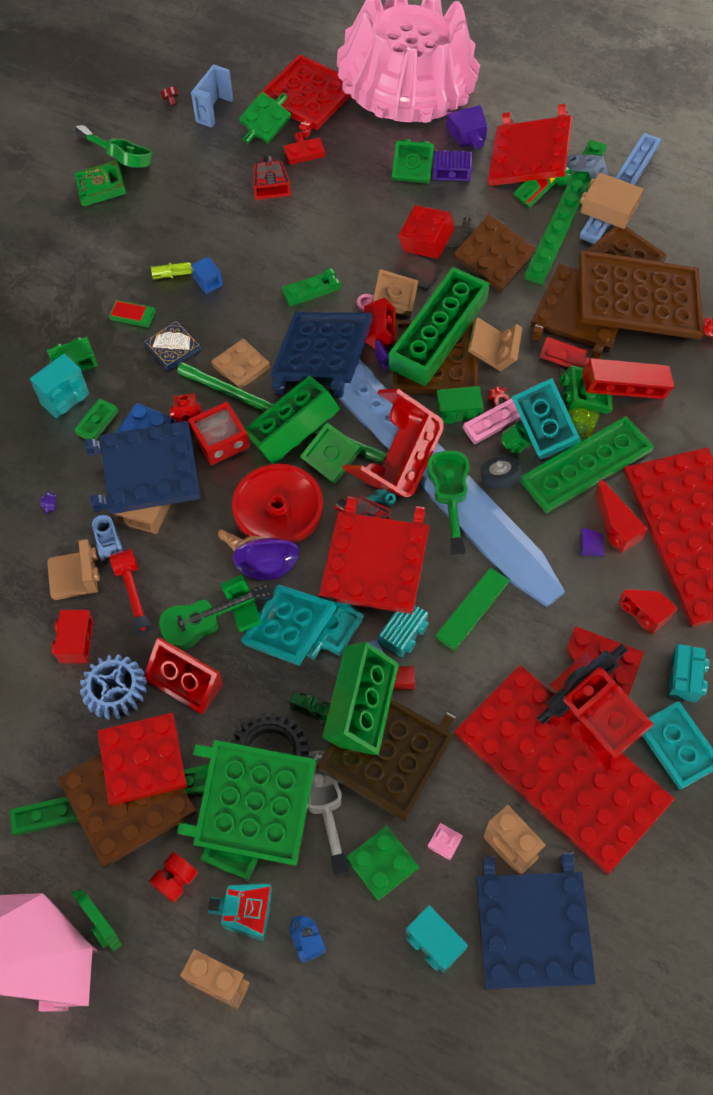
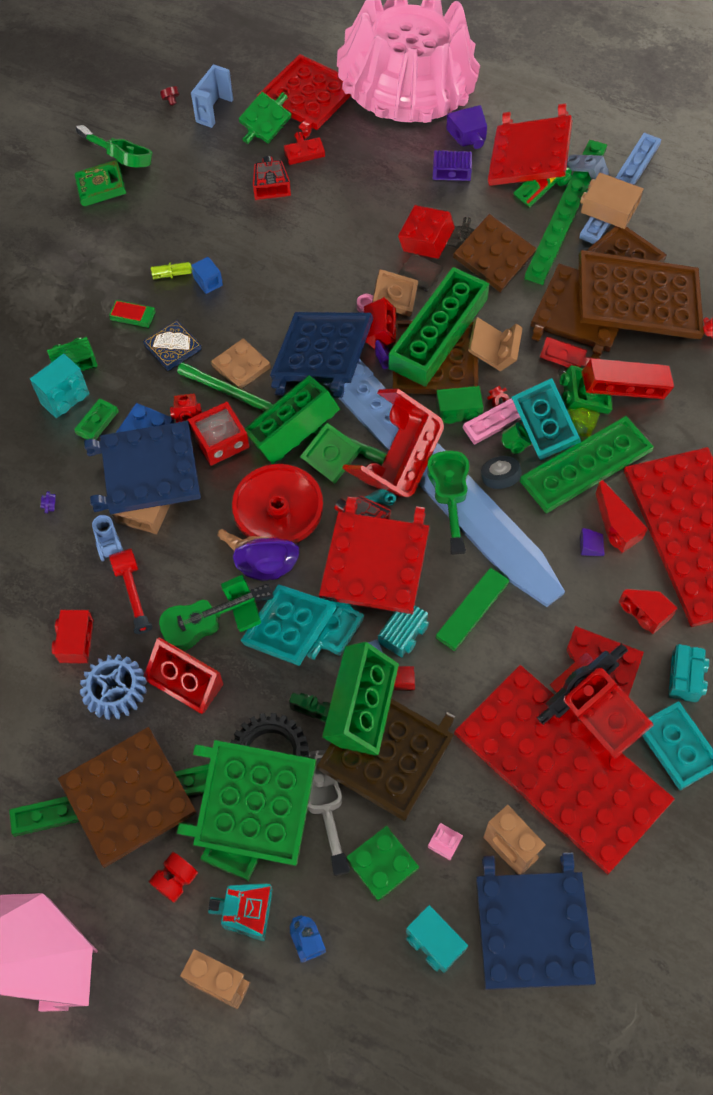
medium nougat bracket [47,539,100,600] -> none
green plate [71,888,122,952] -> none
red plate [98,712,187,806] -> none
green plate [282,268,342,307] -> none
green plate [392,139,434,184] -> none

